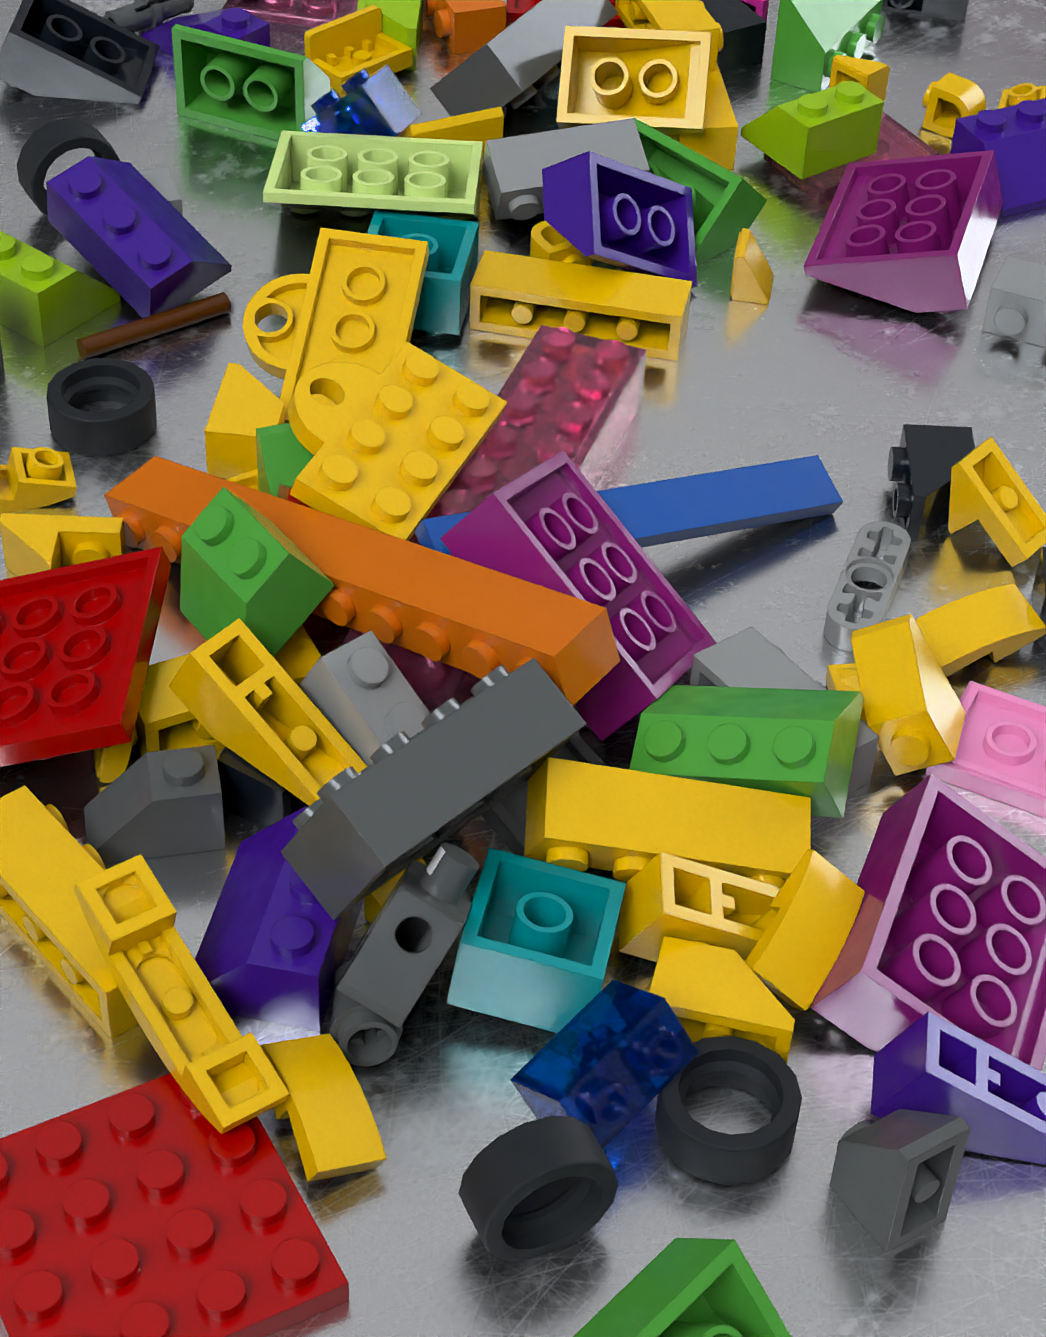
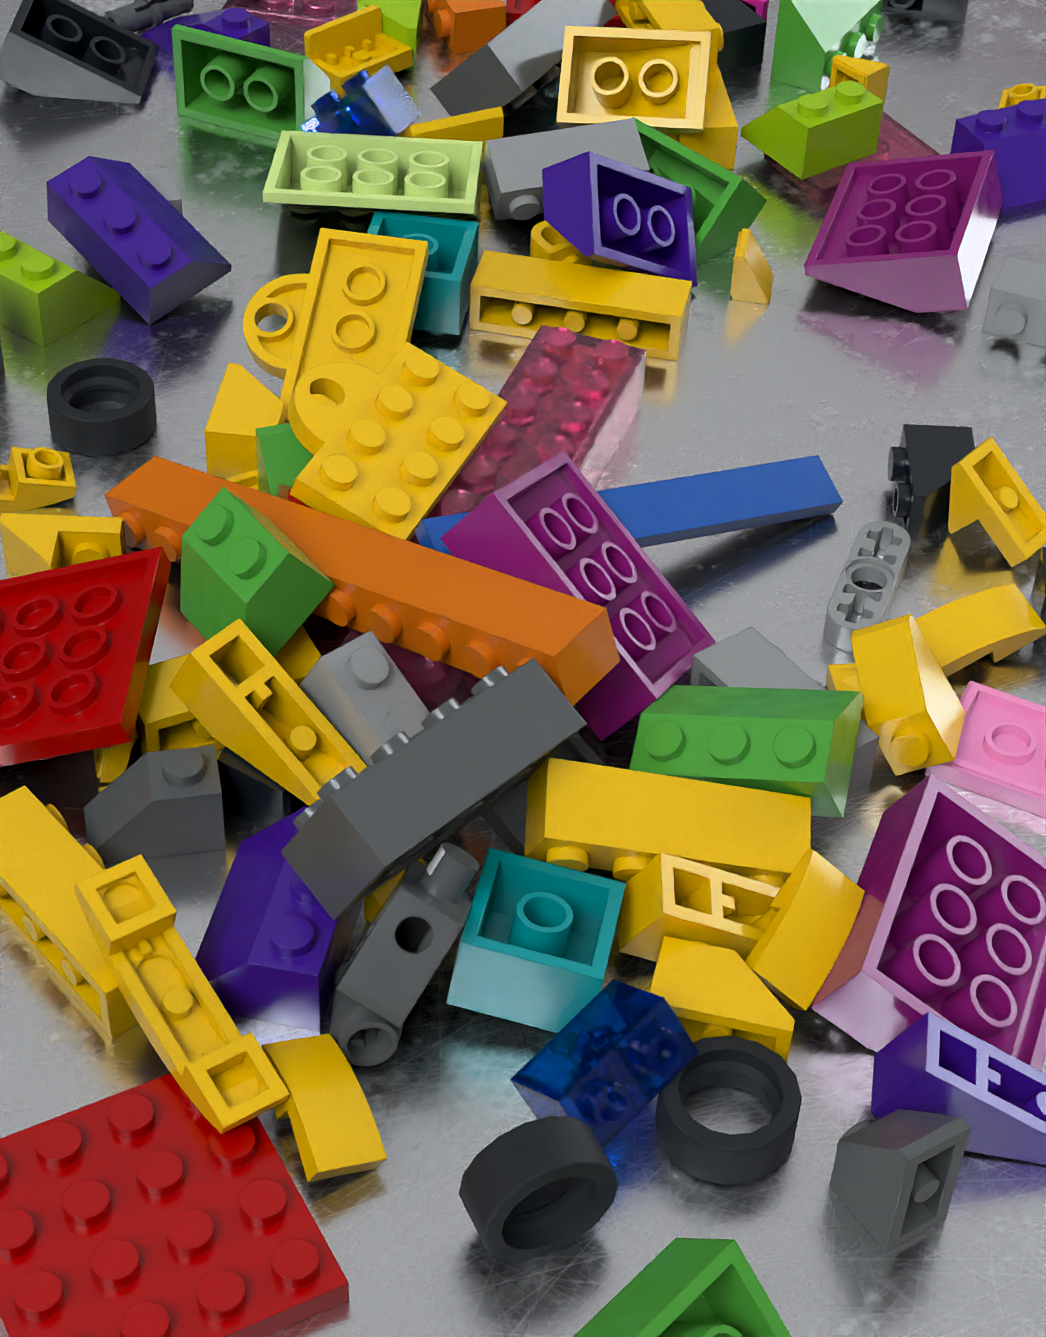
black tyre [17,118,120,216] -> none
reddish brown bar [76,292,231,360] -> none
yellow plate [922,72,986,138] -> none

